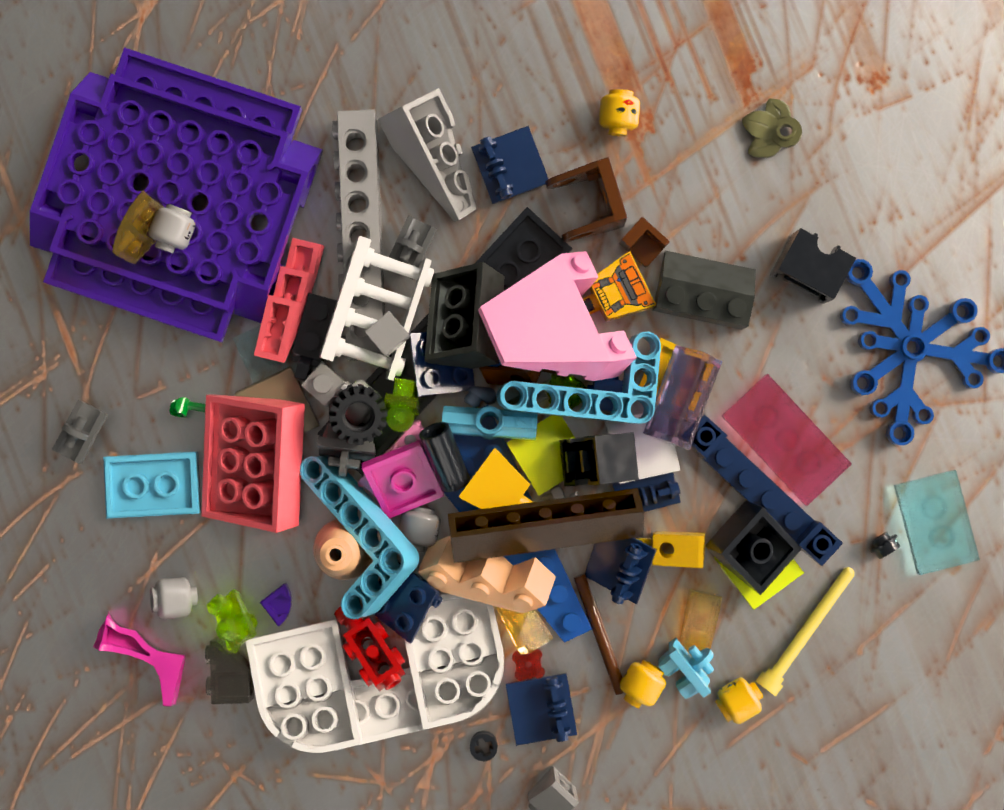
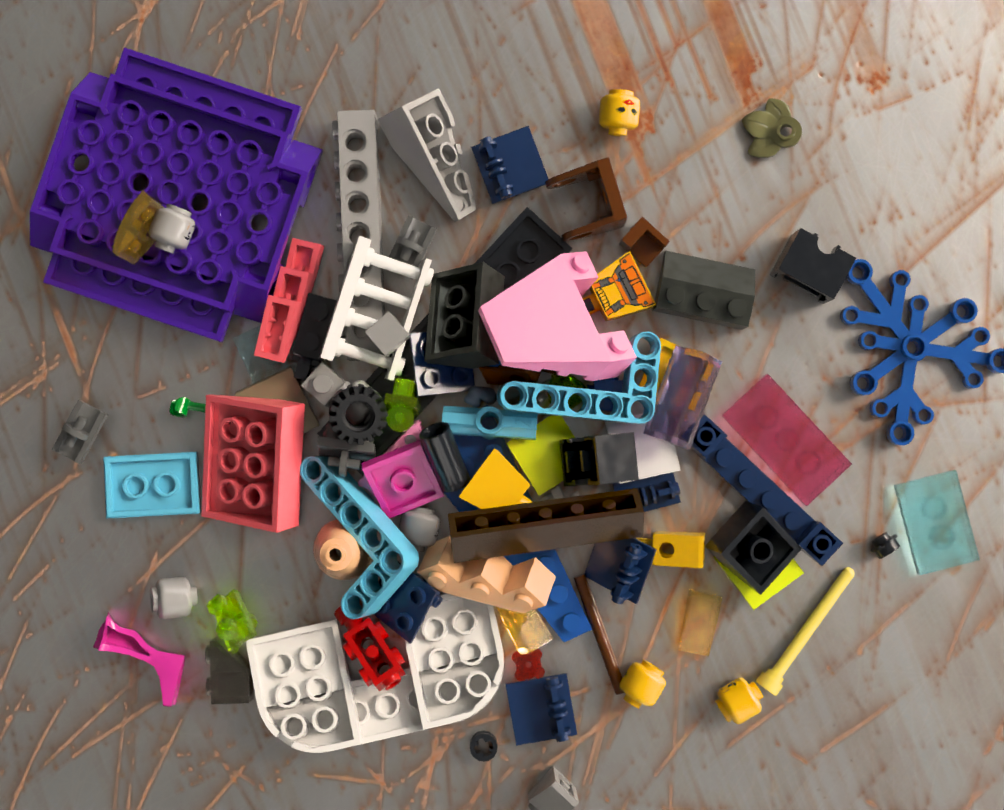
dark purple tile [260,583,292,627] -> none
medium azure hips [658,638,714,699] -> none

